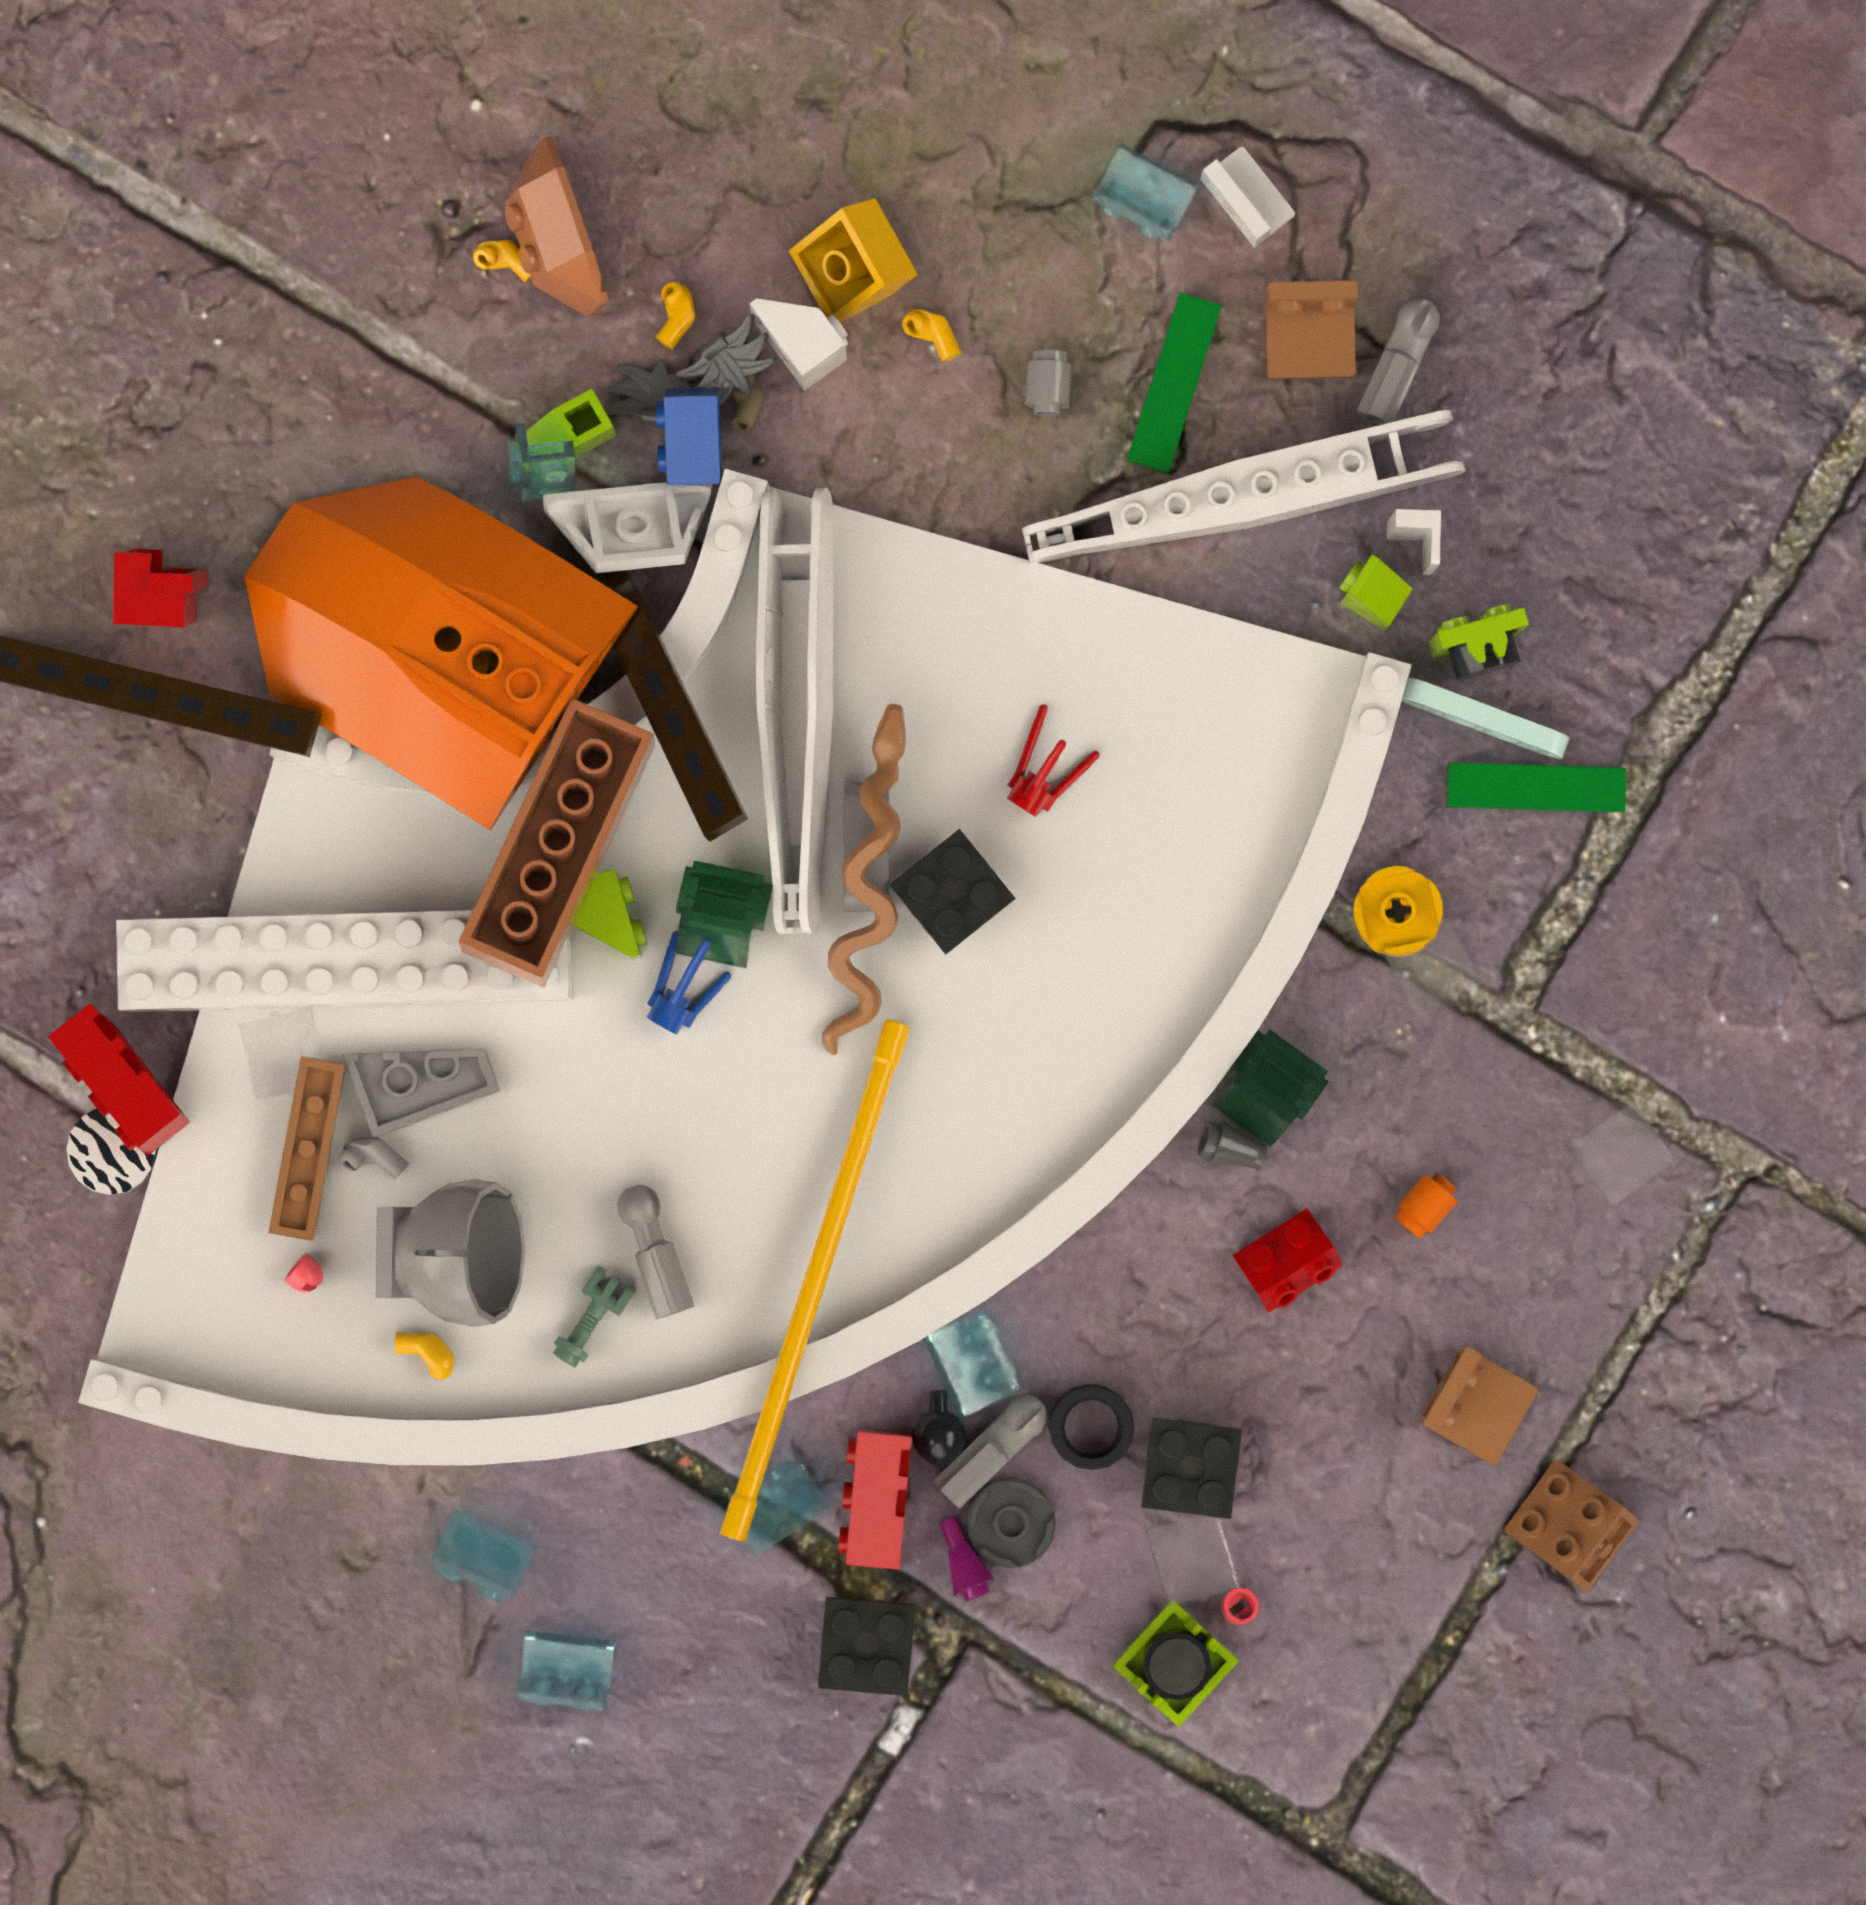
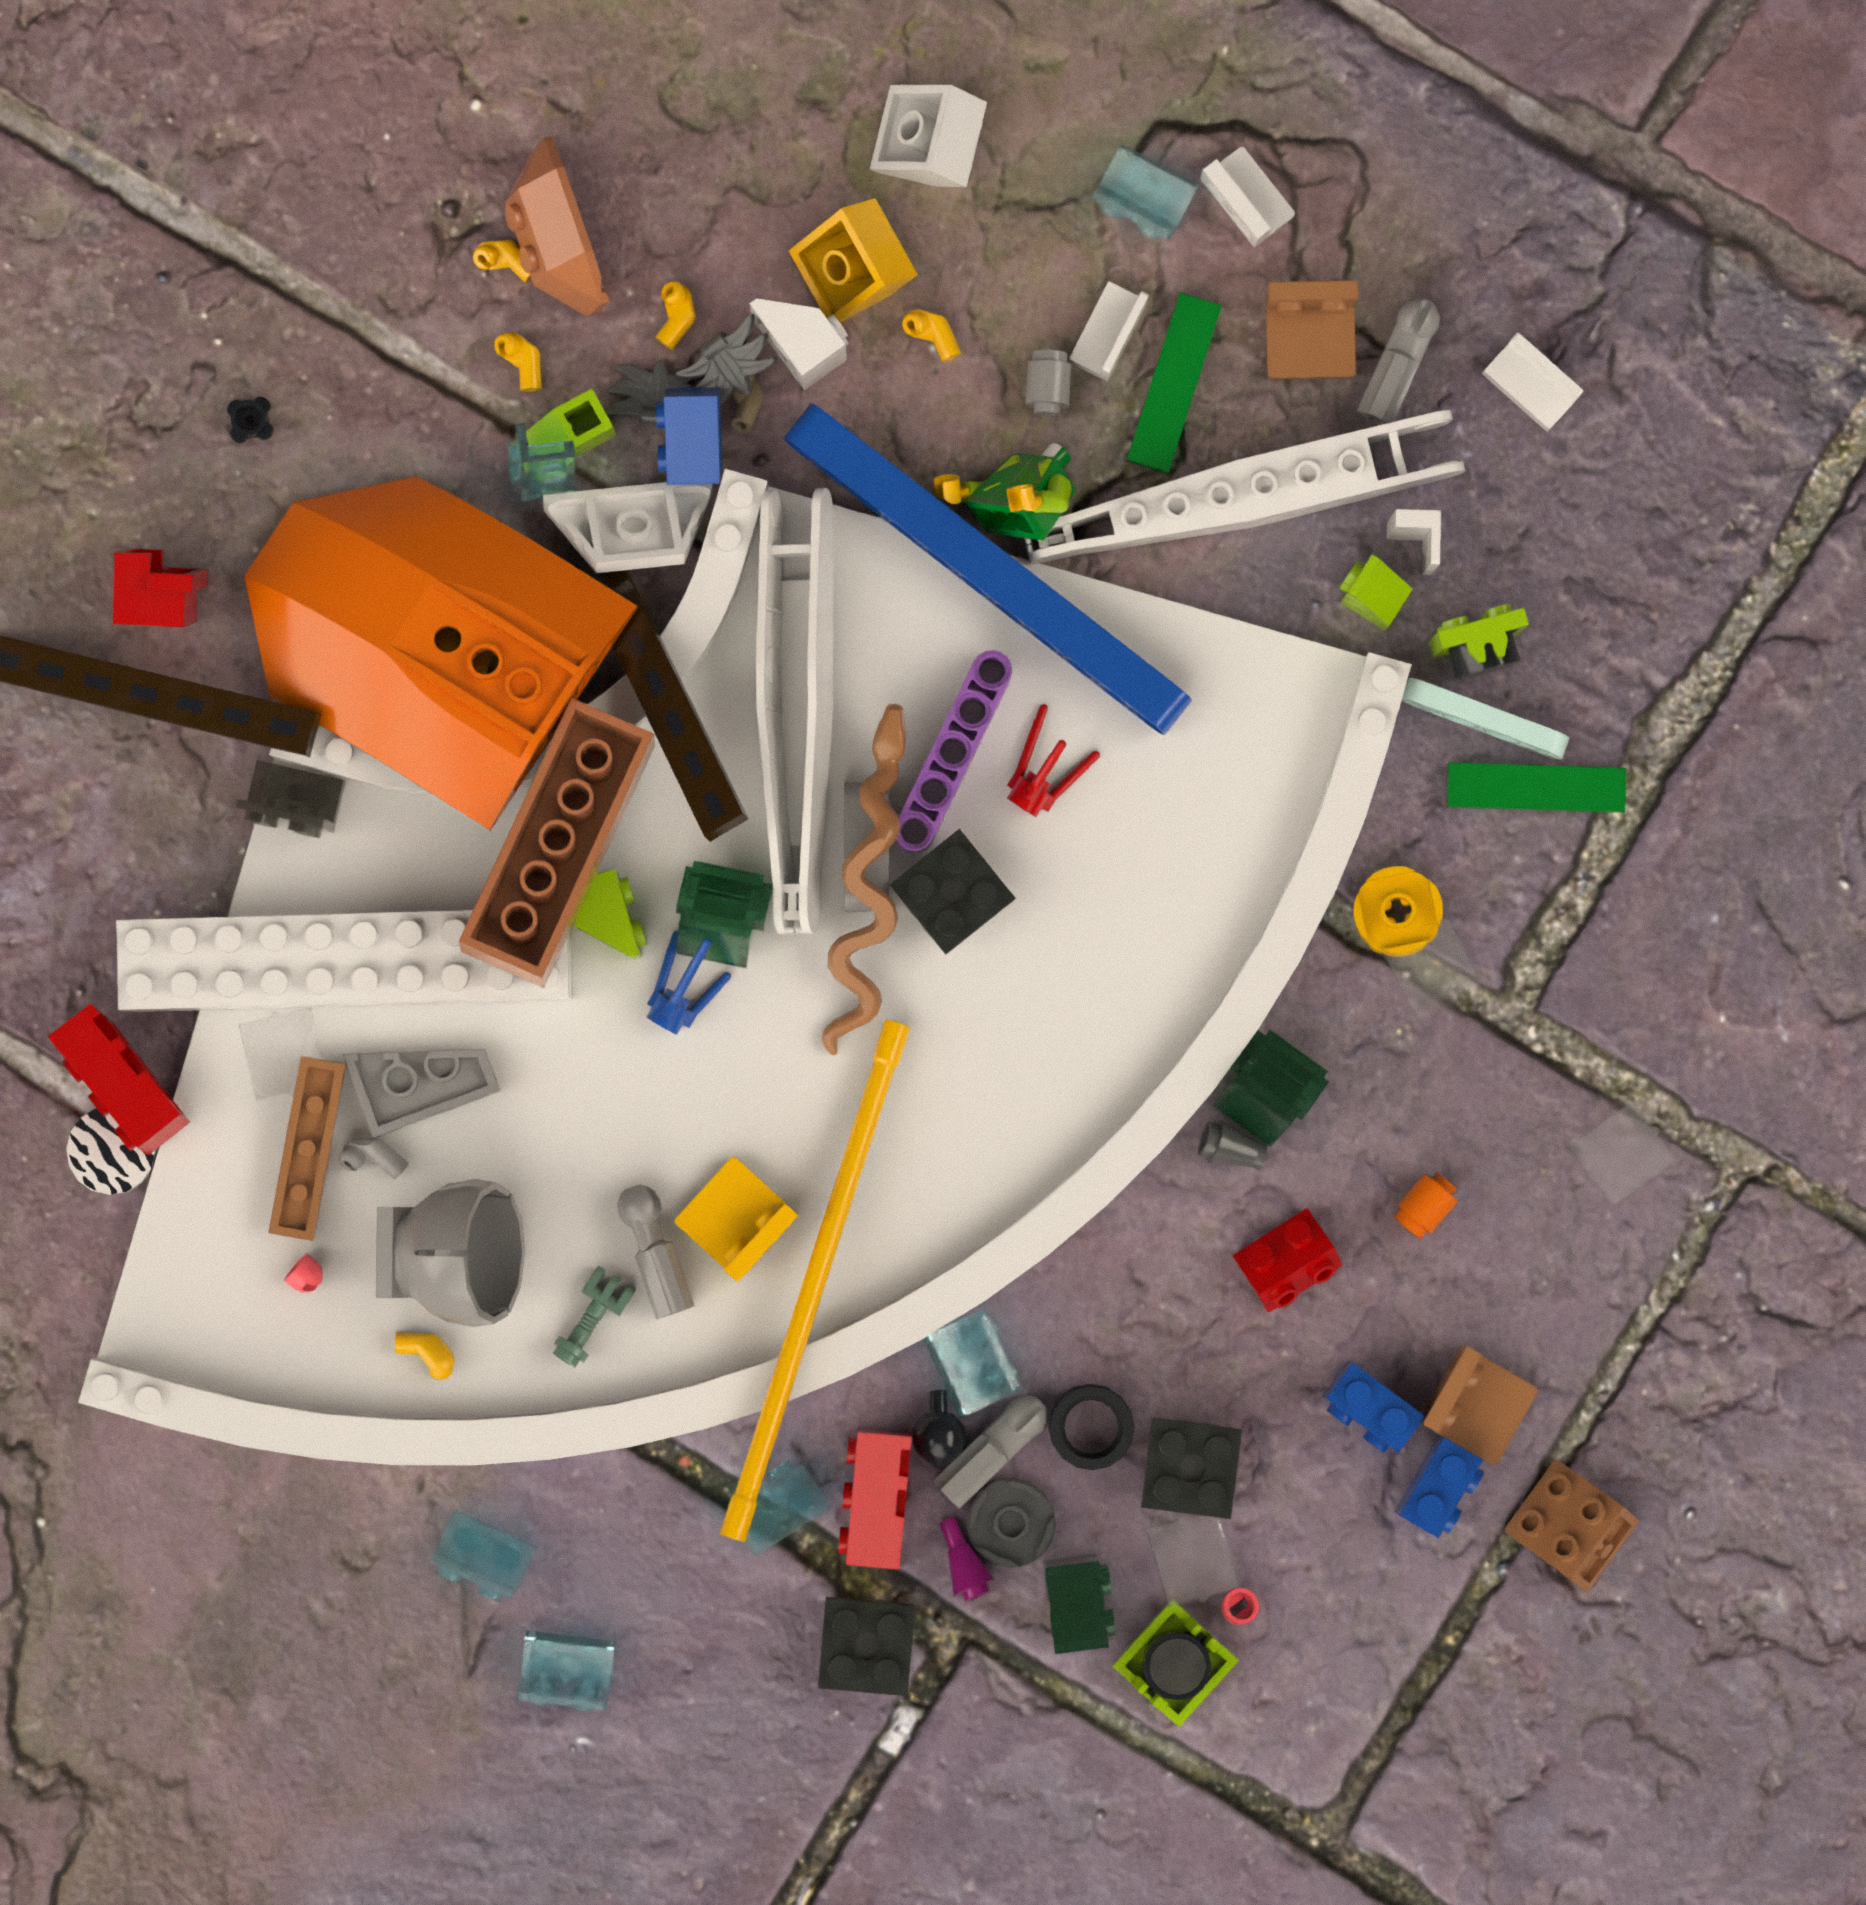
none -> black plate [227,397,274,444]
none -> clear smoke bracket [235,760,346,838]
none -> yellow arm [494,332,542,392]
none -> yellow bracket [675,1157,799,1282]
none -> blue beam [783,403,1192,735]
none -> white slope [870,85,987,187]
none -> medium lavender beam [896,650,1012,854]
none -> torso [934,443,1074,541]
none -> clear green brick [1043,1554,1116,1654]
none -> white panel [1068,281,1149,382]
none -> blue brick [1322,1361,1425,1453]
none -> blue brick [1394,1435,1484,1538]
none -> white panel [1482,332,1584,432]

